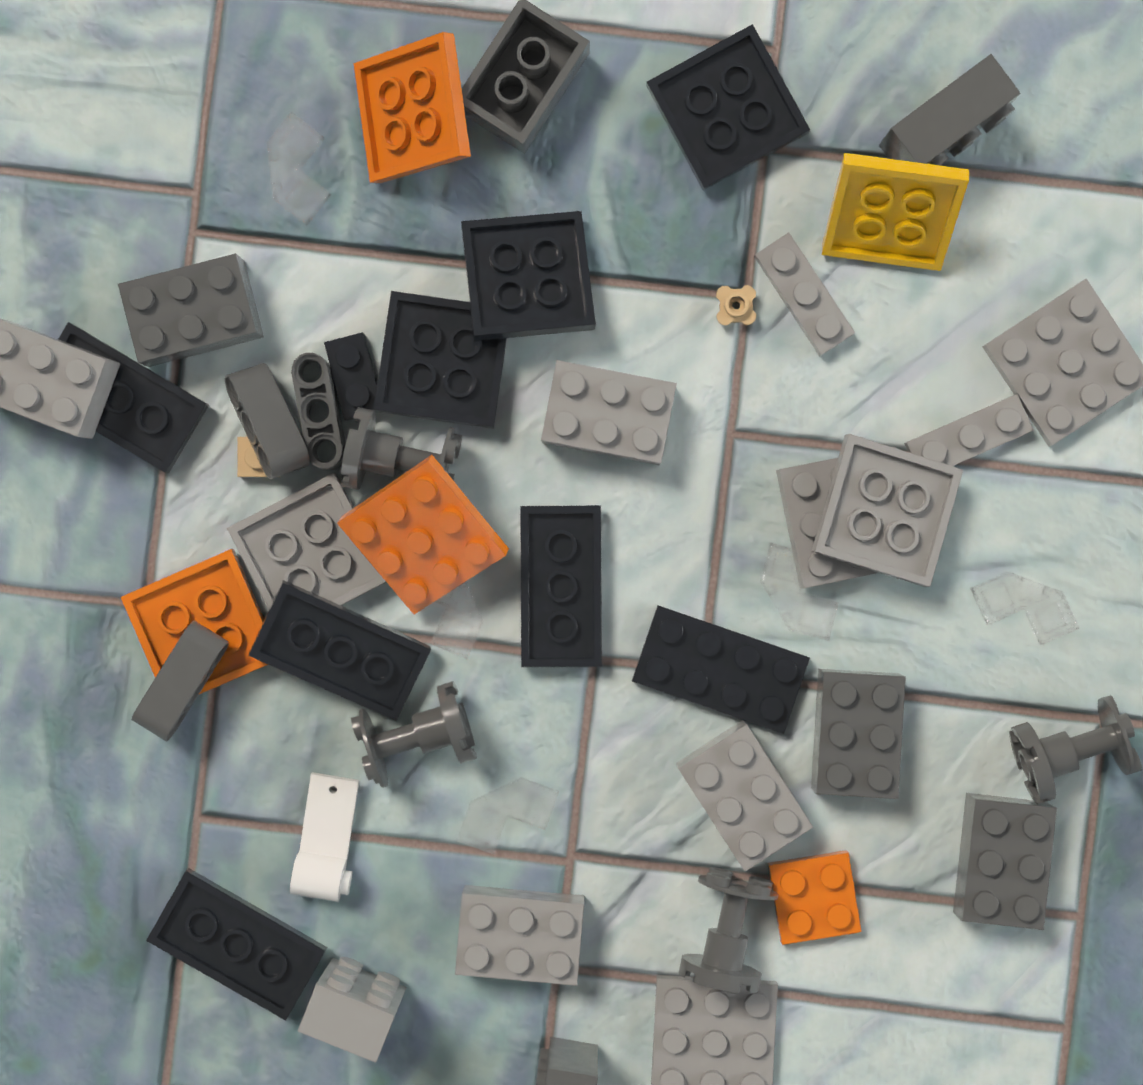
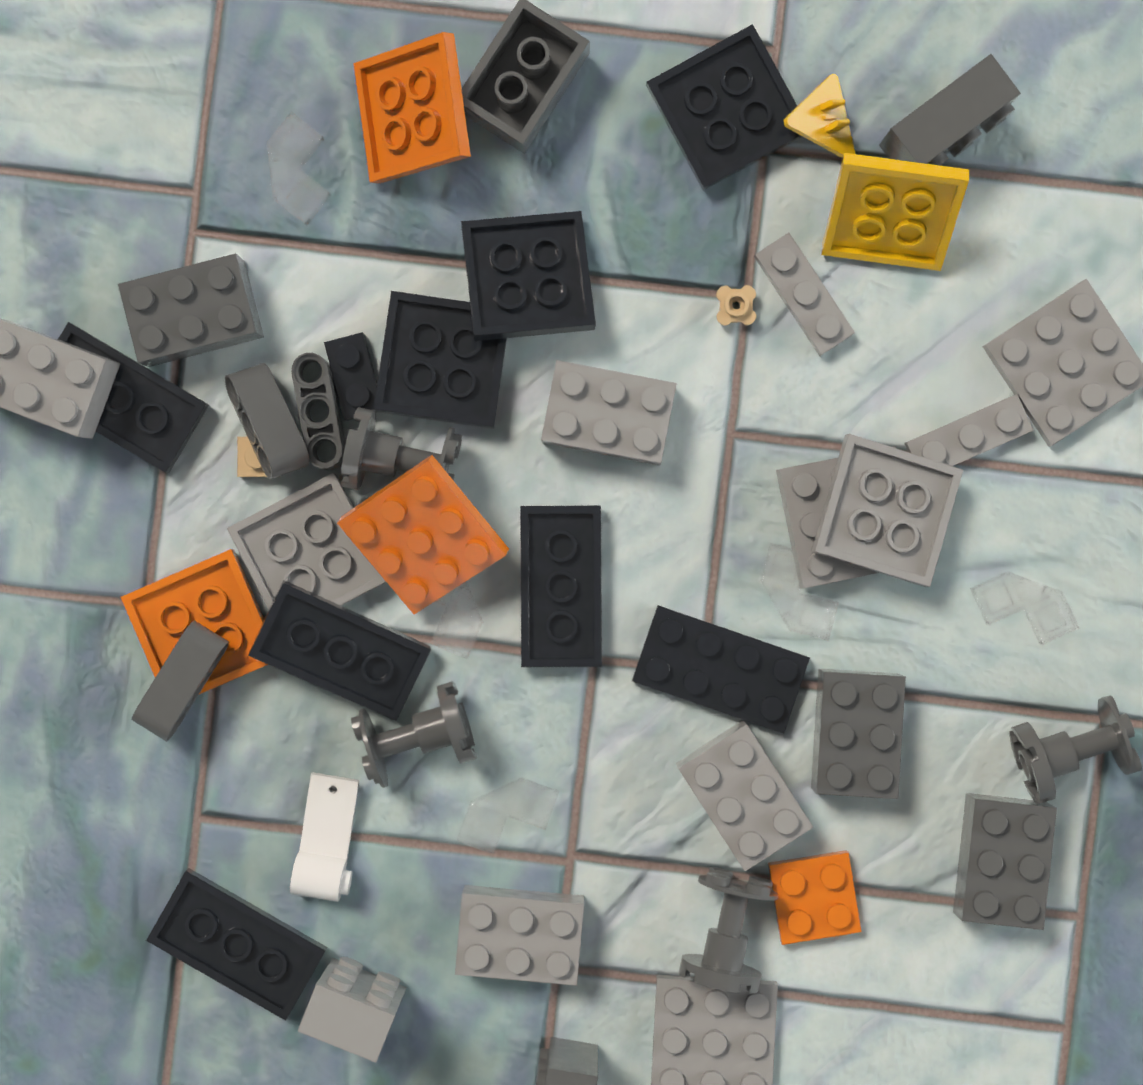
none -> yellow piece [784,74,855,158]

